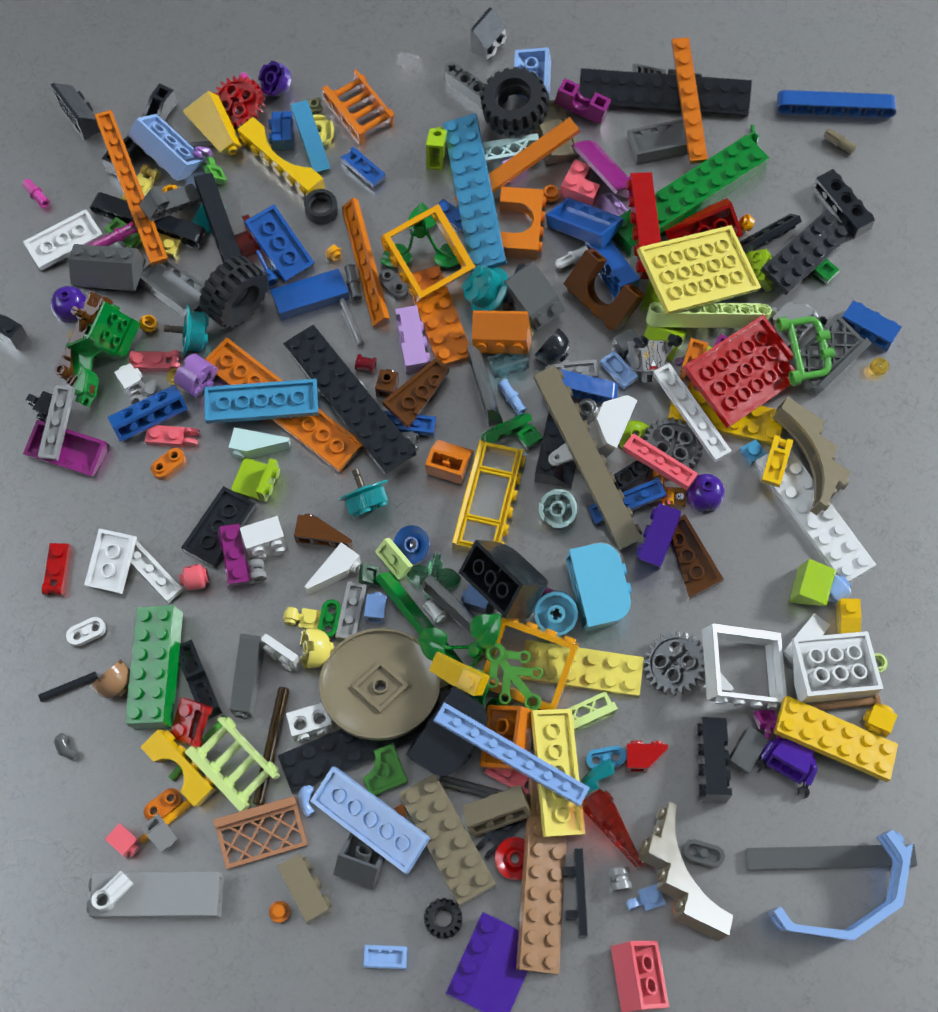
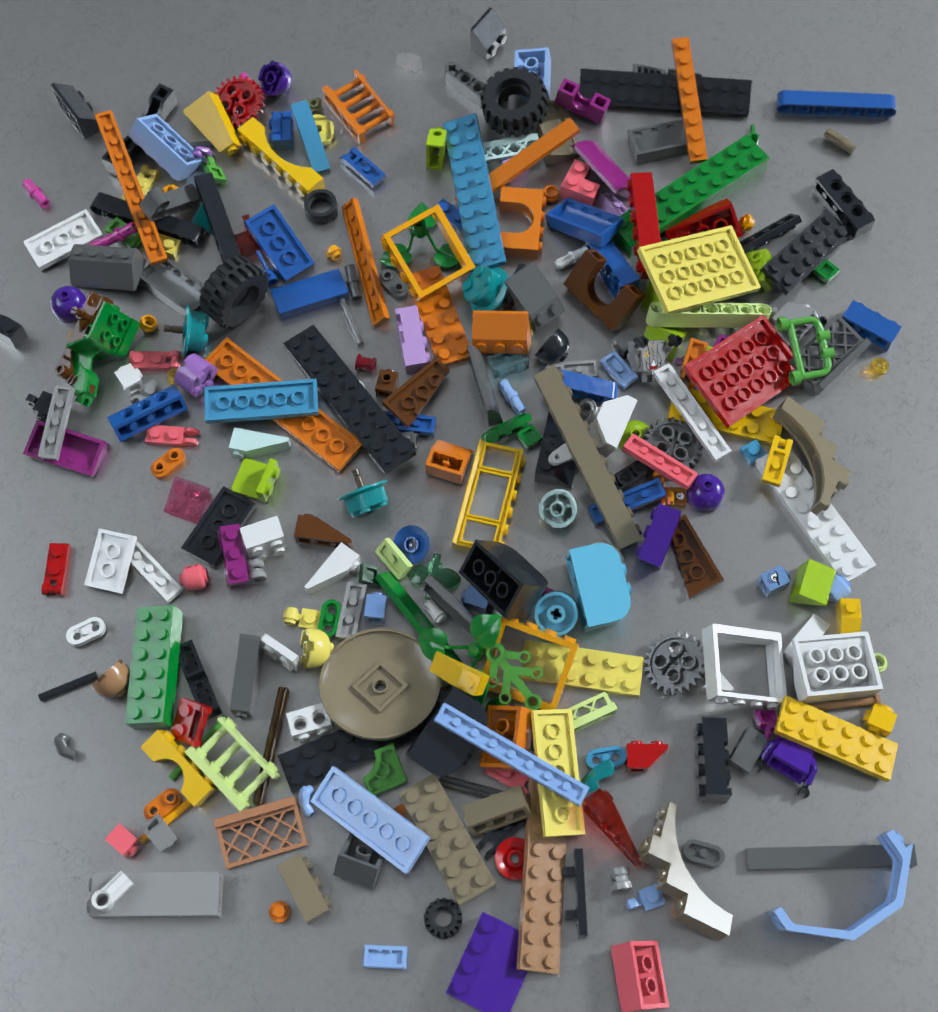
none -> clear pink hinge [163,476,212,524]
none -> medium blue brick [757,565,791,597]

